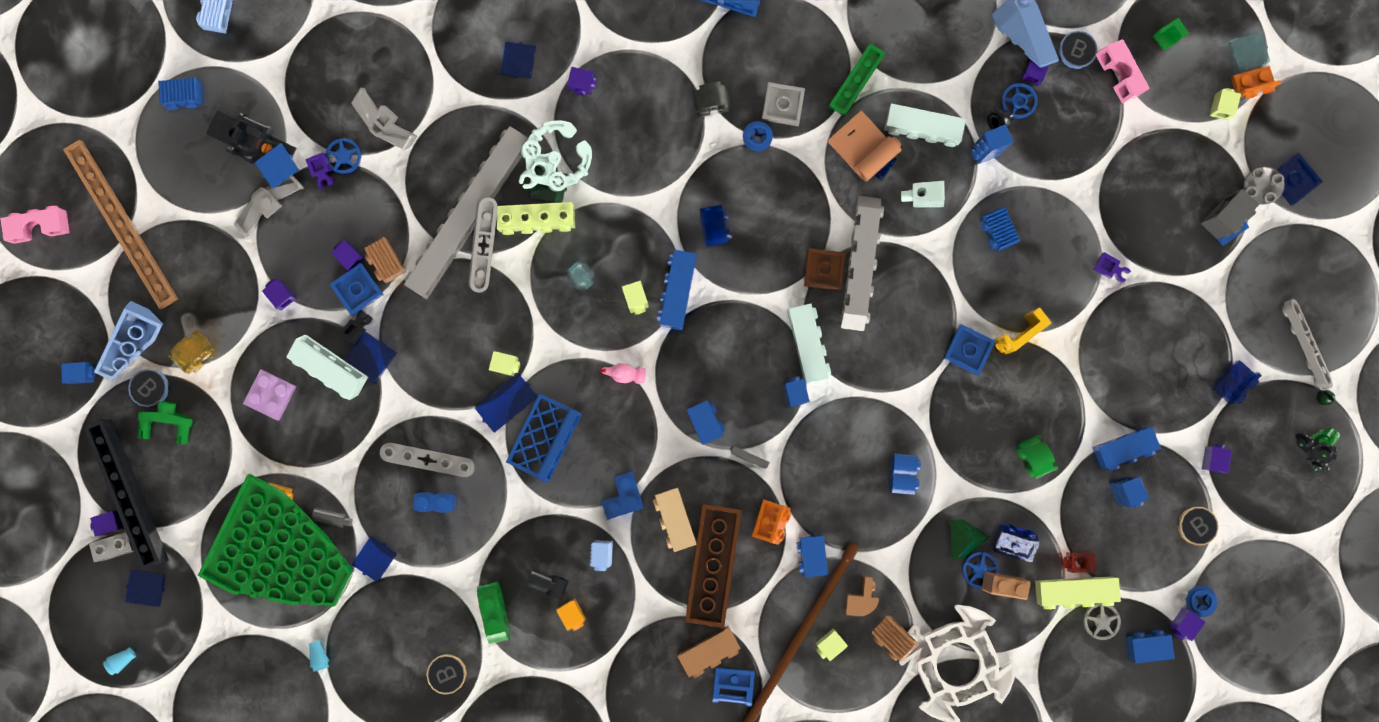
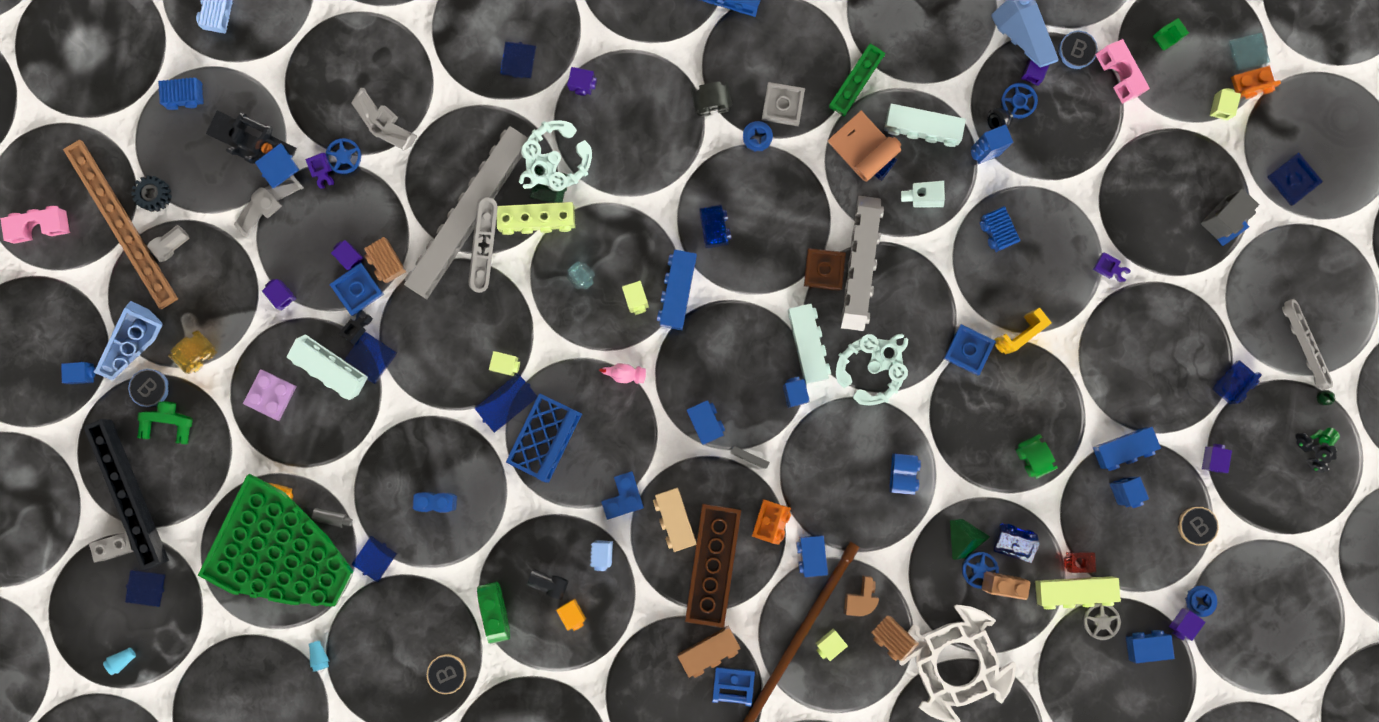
dark purple brick [90,511,124,536] -> none
light grey piece [380,443,475,477] -> none
light grey dish [1243,167,1284,205] -> none
none -> black bush [131,175,172,212]
none -> light grey piece [147,225,190,262]
none -> light aqua piece [836,334,908,405]

